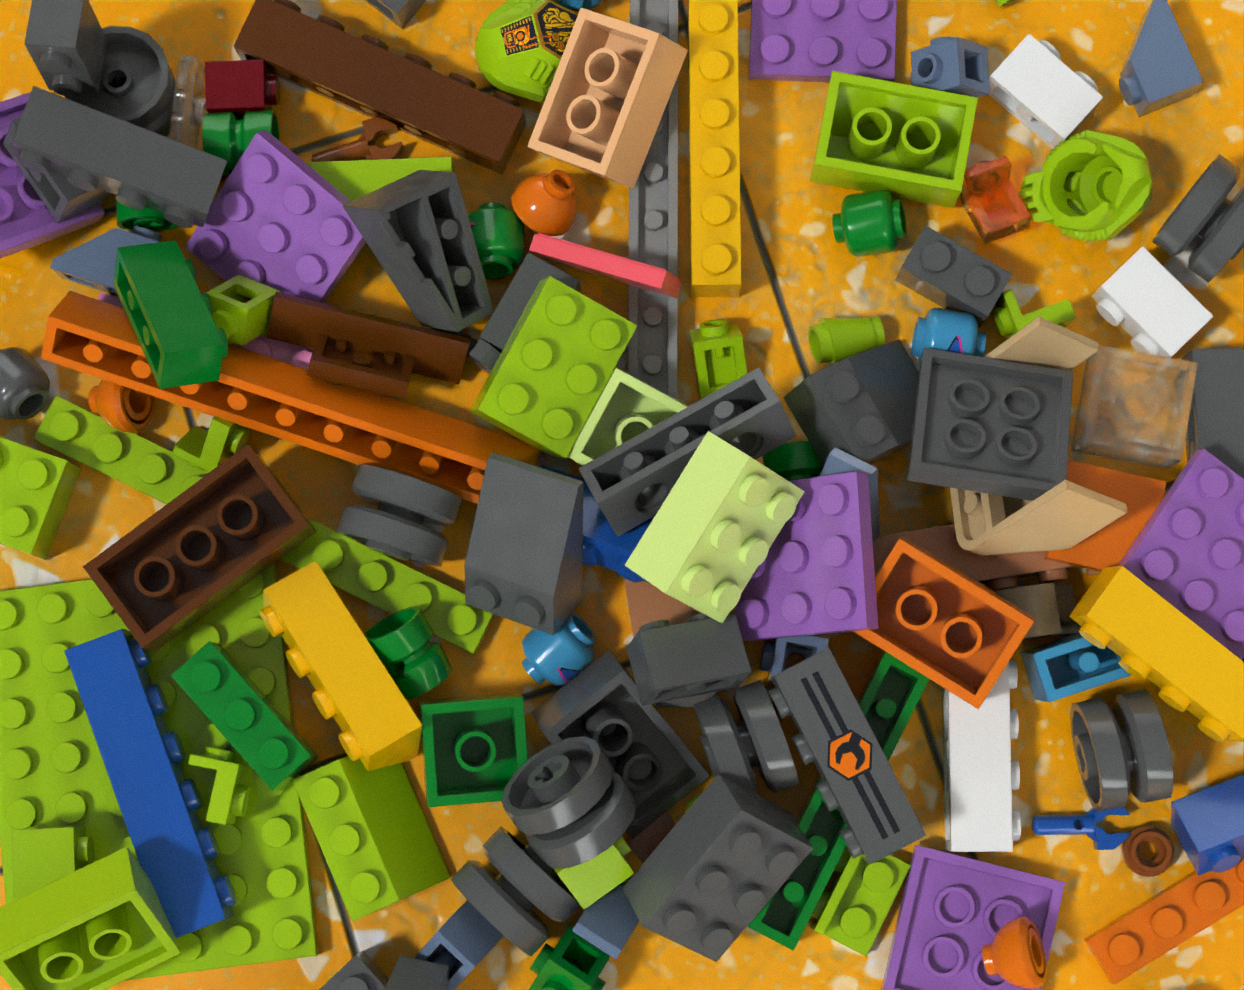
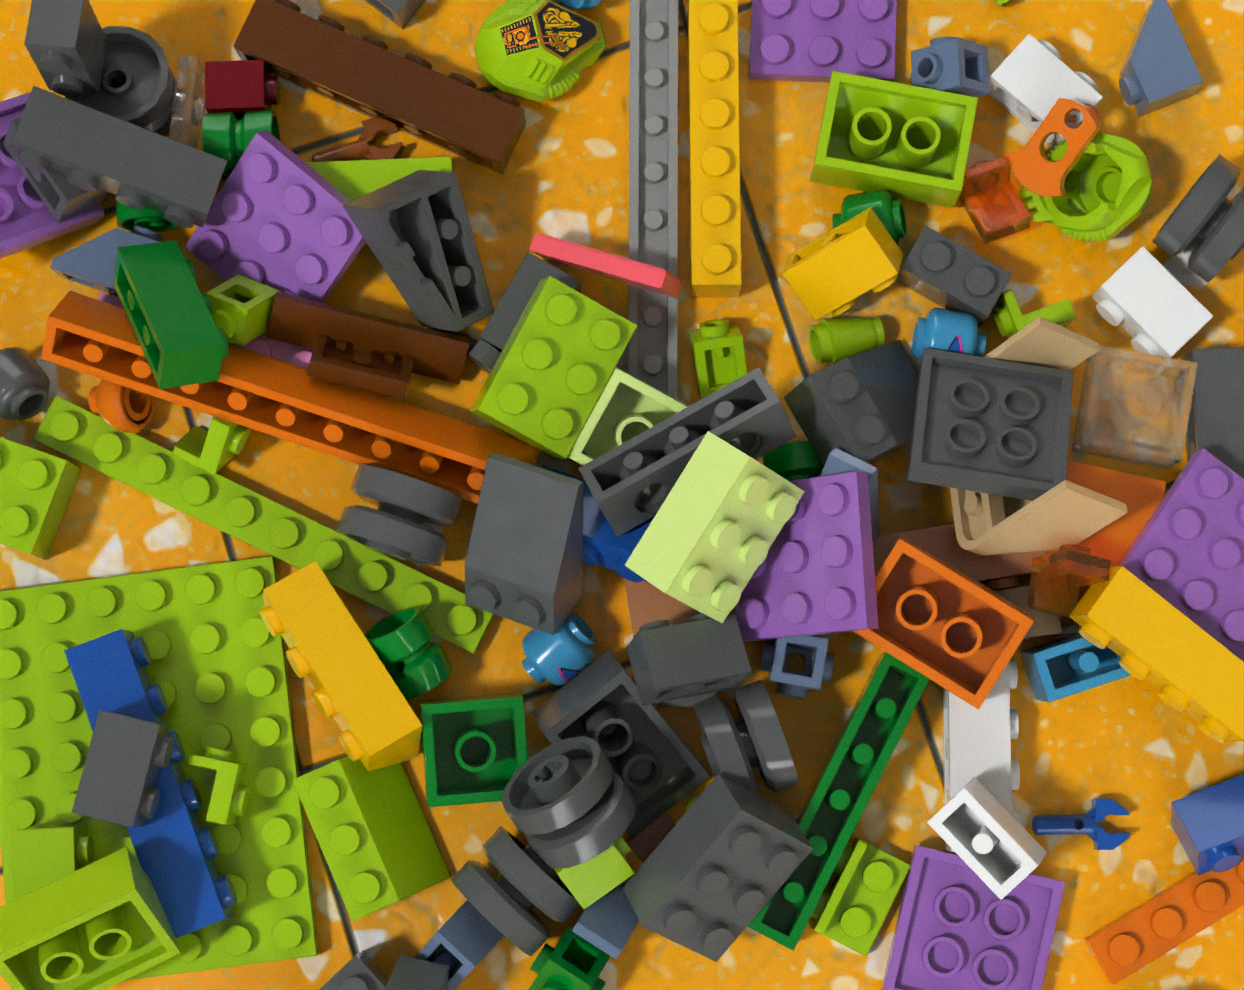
reddish brown brick [83,444,317,652] -> none
green brick [171,641,319,791] -> none
green head [468,203,525,279] -> none
orange brick [511,170,577,236] -> none
light nougat brick [527,8,688,189] -> none
dark grey brick [768,648,926,864] -> none
orange brick [982,916,1047,989] -> none
dark grey wheel [1070,689,1173,812] -> none
dark orange plate [1122,826,1174,877] -> none
none -> dark grey brick [72,710,174,828]
none -> yellow brick [782,207,903,321]
none -> white brick [927,777,1047,900]
none -> orange piece [1007,98,1101,197]
none -> clear orange bracket [1028,545,1111,617]

